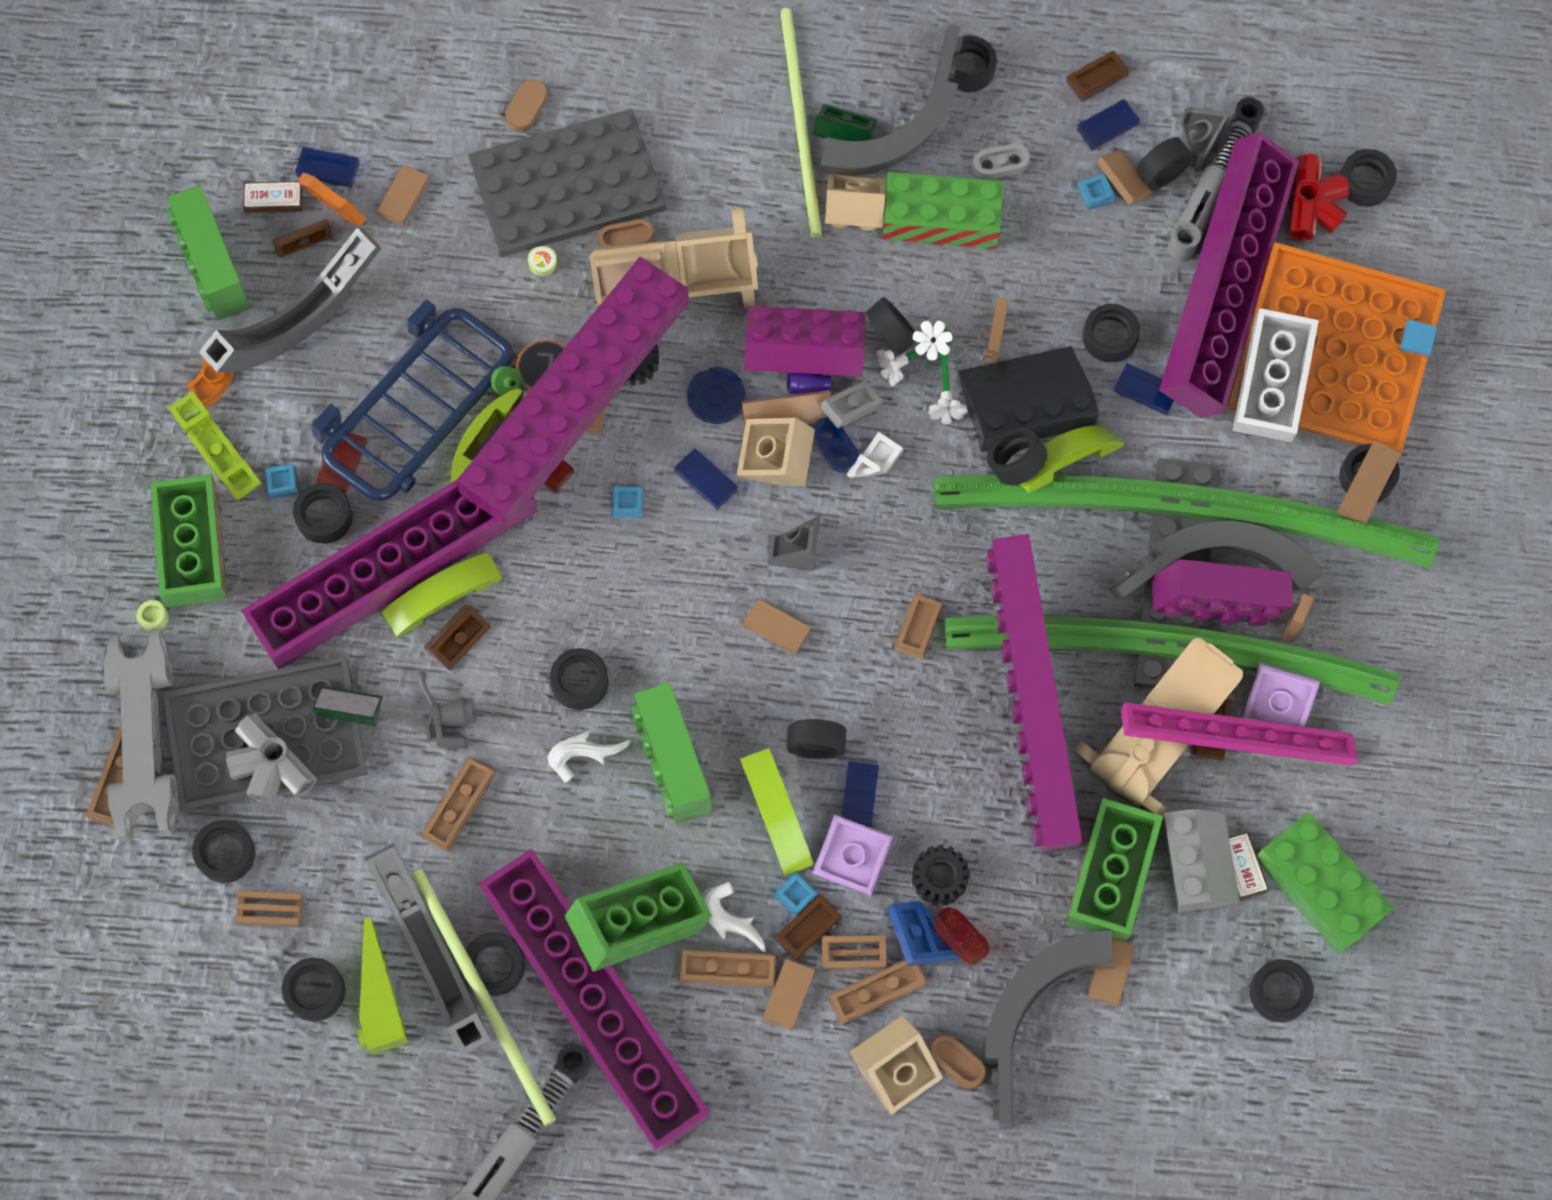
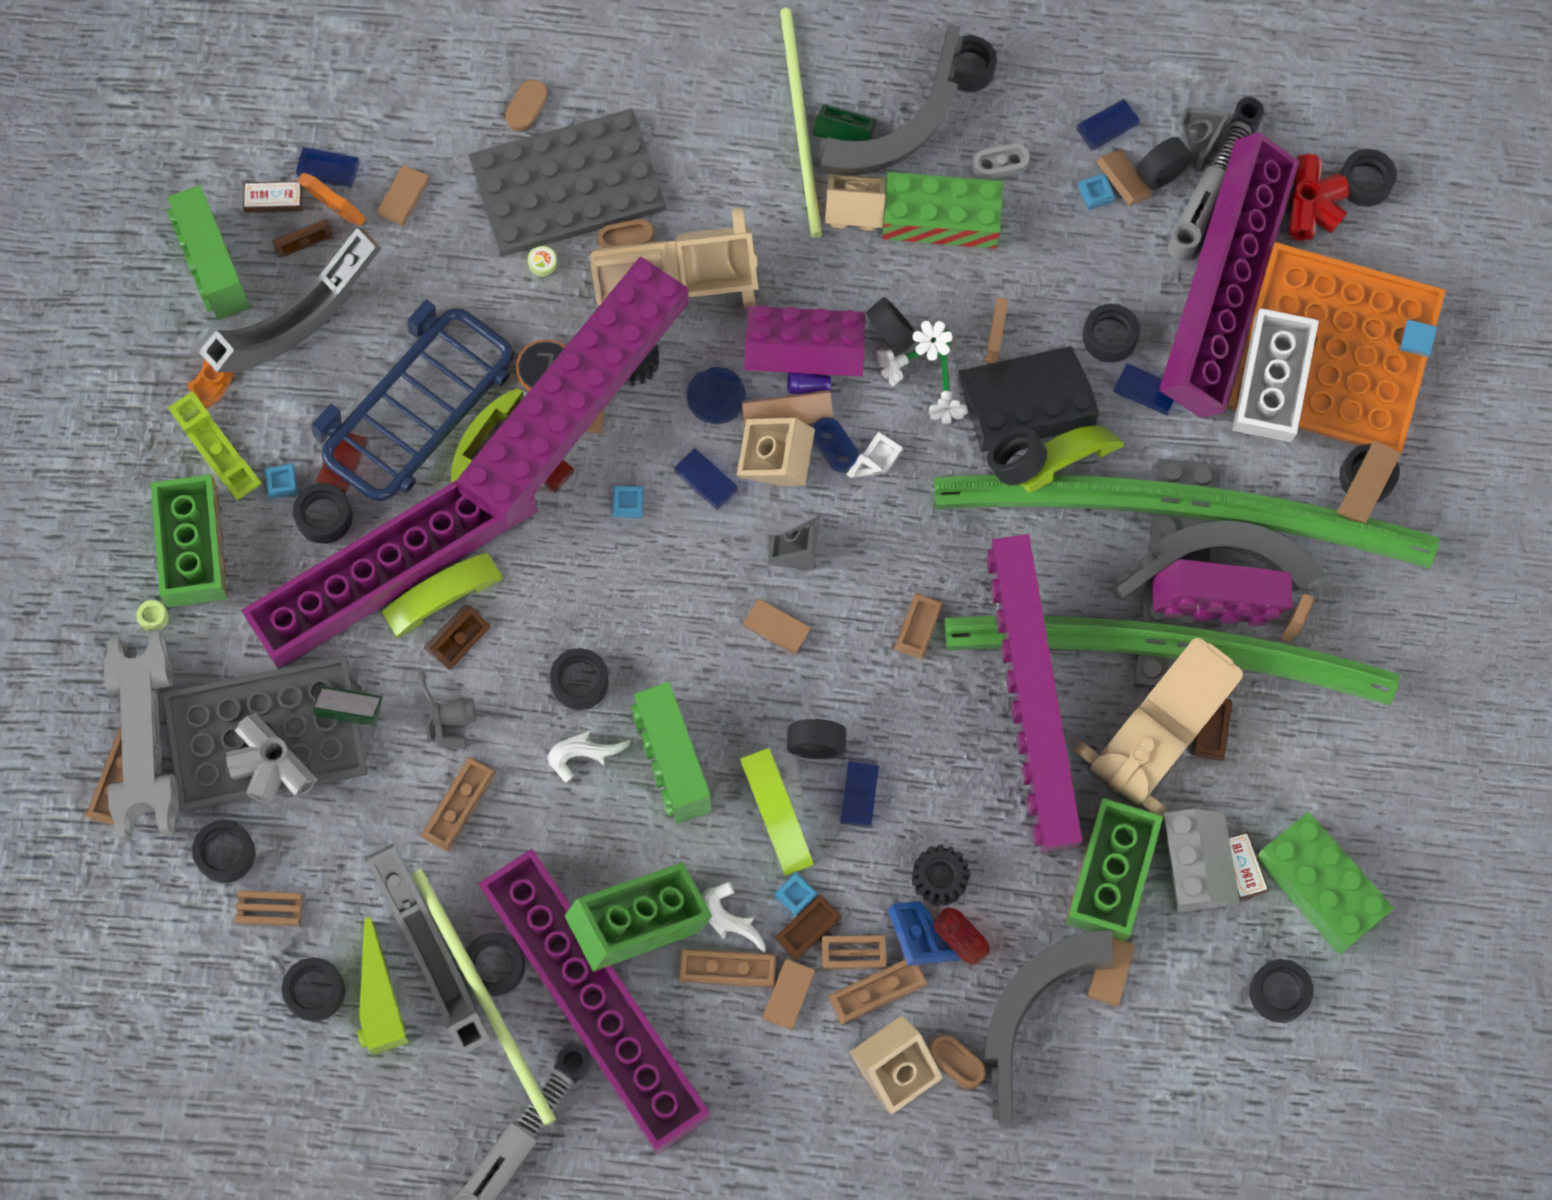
bright green tile [491,366,523,395] -> none
lavender tile [812,814,893,896] -> none
light grey plate [820,380,883,428] -> none
reddish brown tile [1066,50,1129,102] -> none
dark pink plate [1121,702,1358,766] -> none
lavender tile [1241,662,1320,727] -> none

